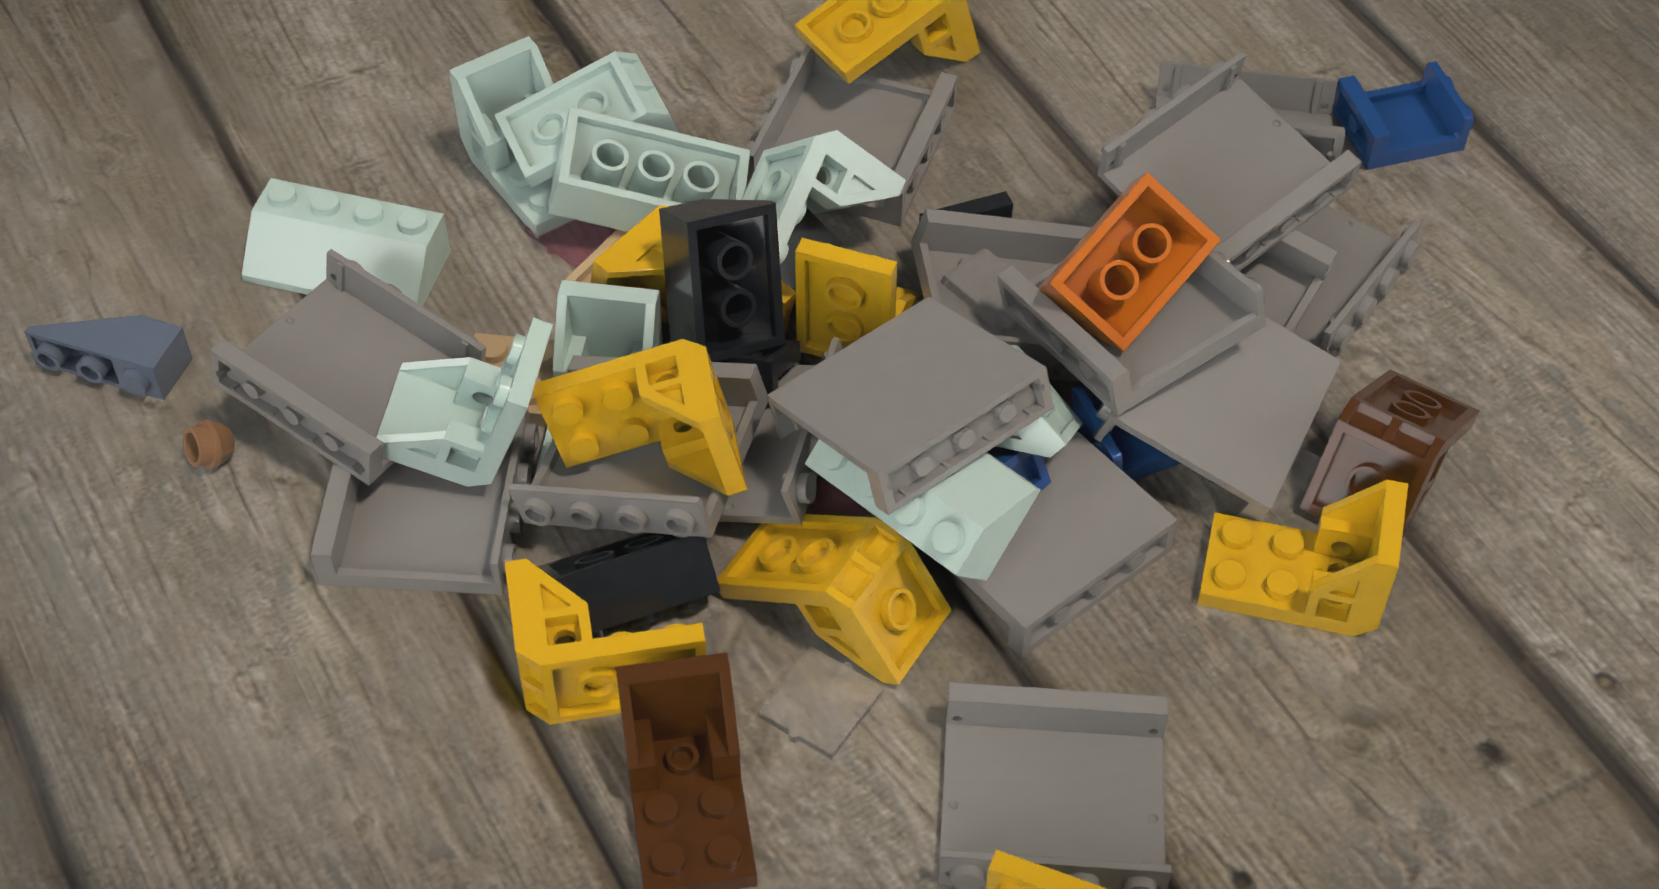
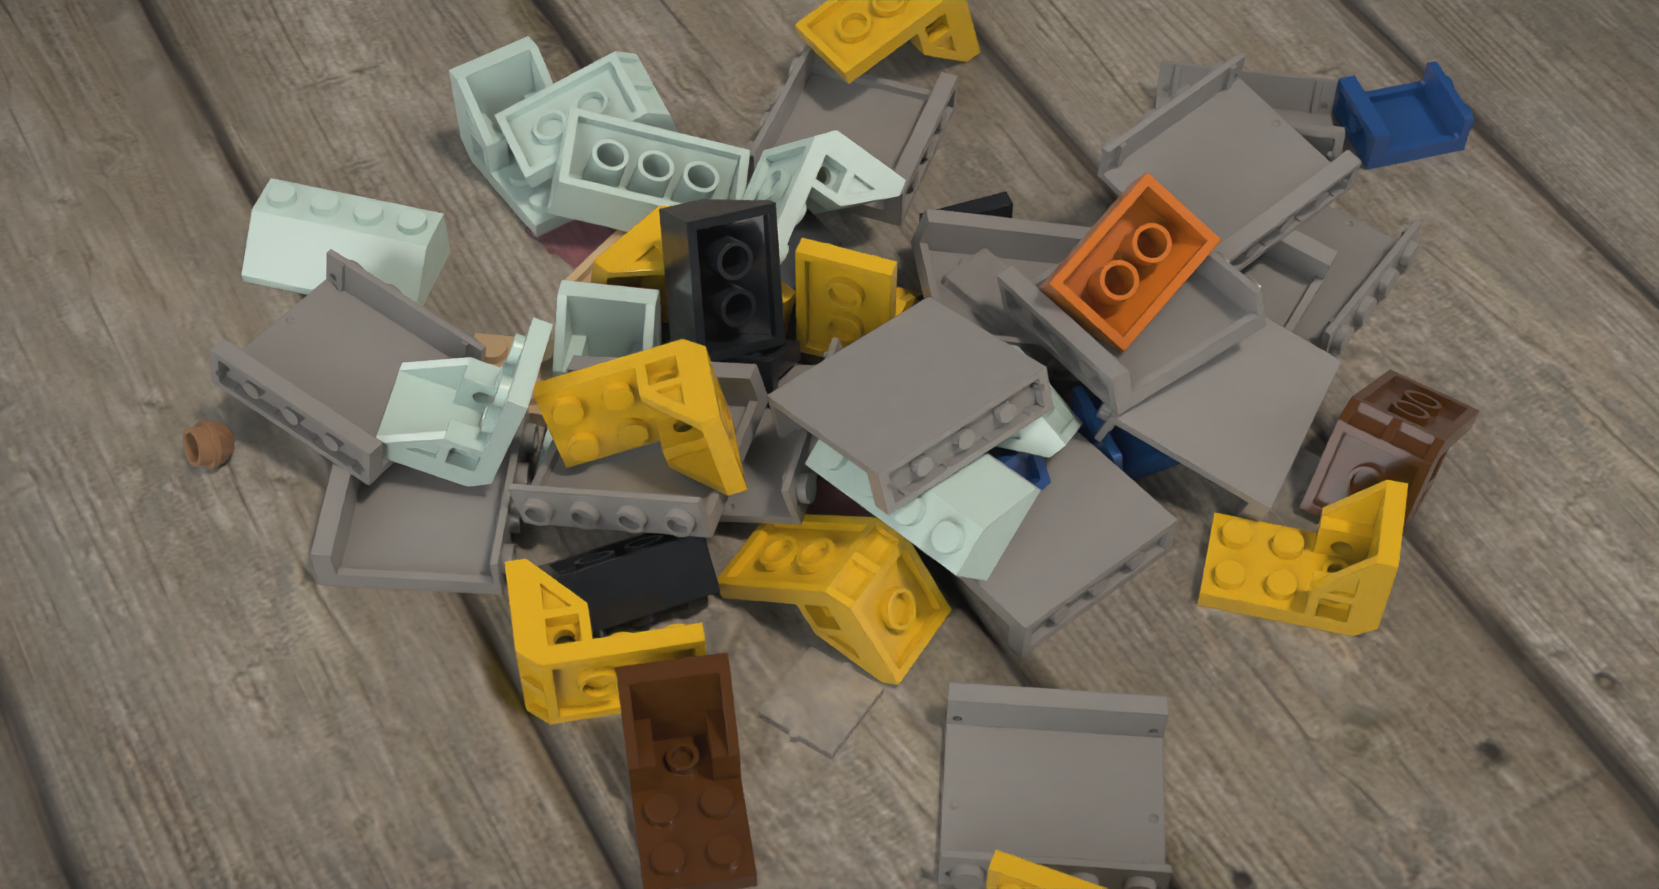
sand blue slope [24,315,193,400] -> none

